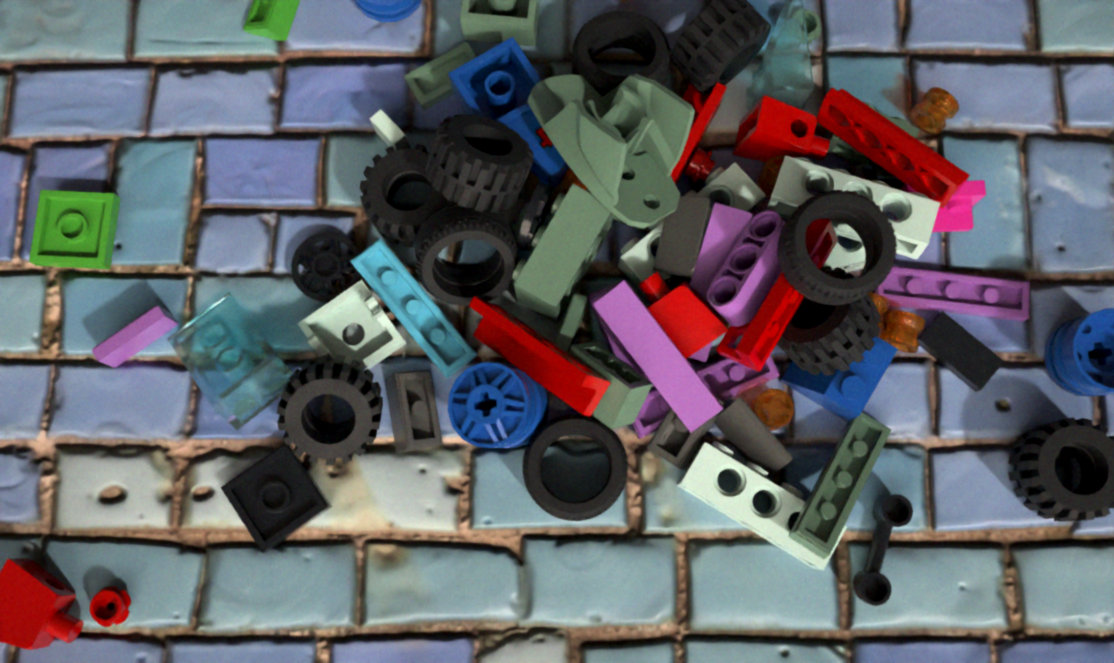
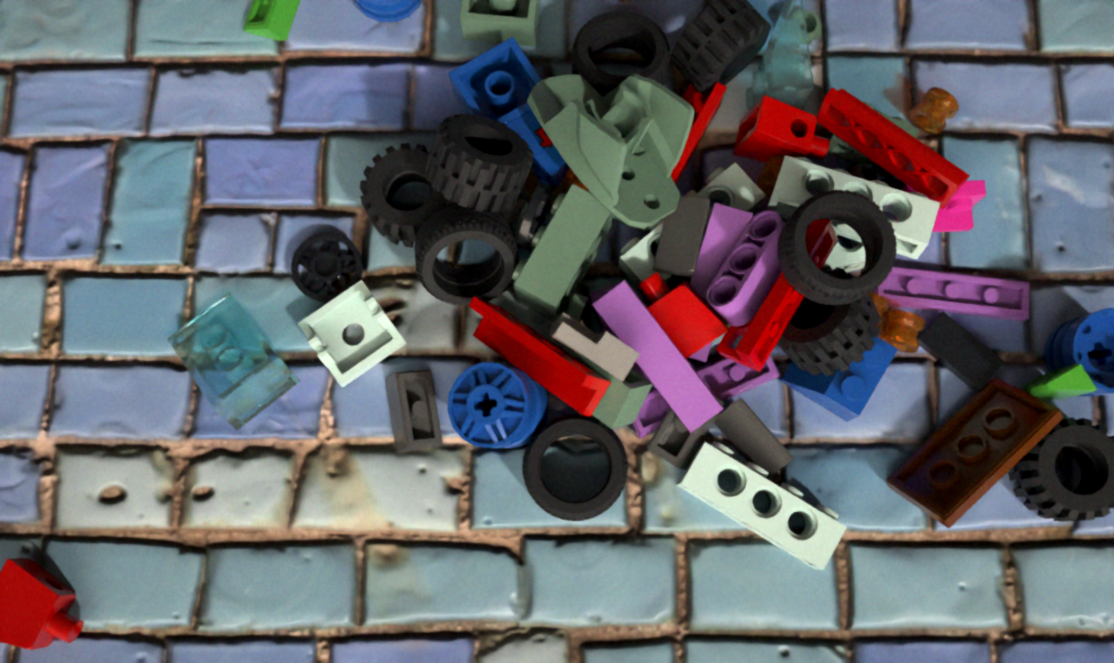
bright green plate [29,190,121,269] -> none
red plate [89,586,131,627] -> none
medium lavender tile [91,305,179,368] -> none
black tile [221,443,332,553] -> none
black tyre [277,355,383,465] -> none
medium azure tile [350,238,477,380] -> none
light aqua tile [370,109,409,151] -> none
sand green tile [404,42,476,111] -> none
red plate [683,148,716,183] -> none
clear orange wheel [750,389,794,431] -> none
sand green tile [788,411,891,560] -> none
black bar [853,494,913,606] -> none
none -> light grey slope [549,312,640,382]
none -> reddish brown tile [886,376,1063,528]
none -> bright green slope [1019,364,1096,400]

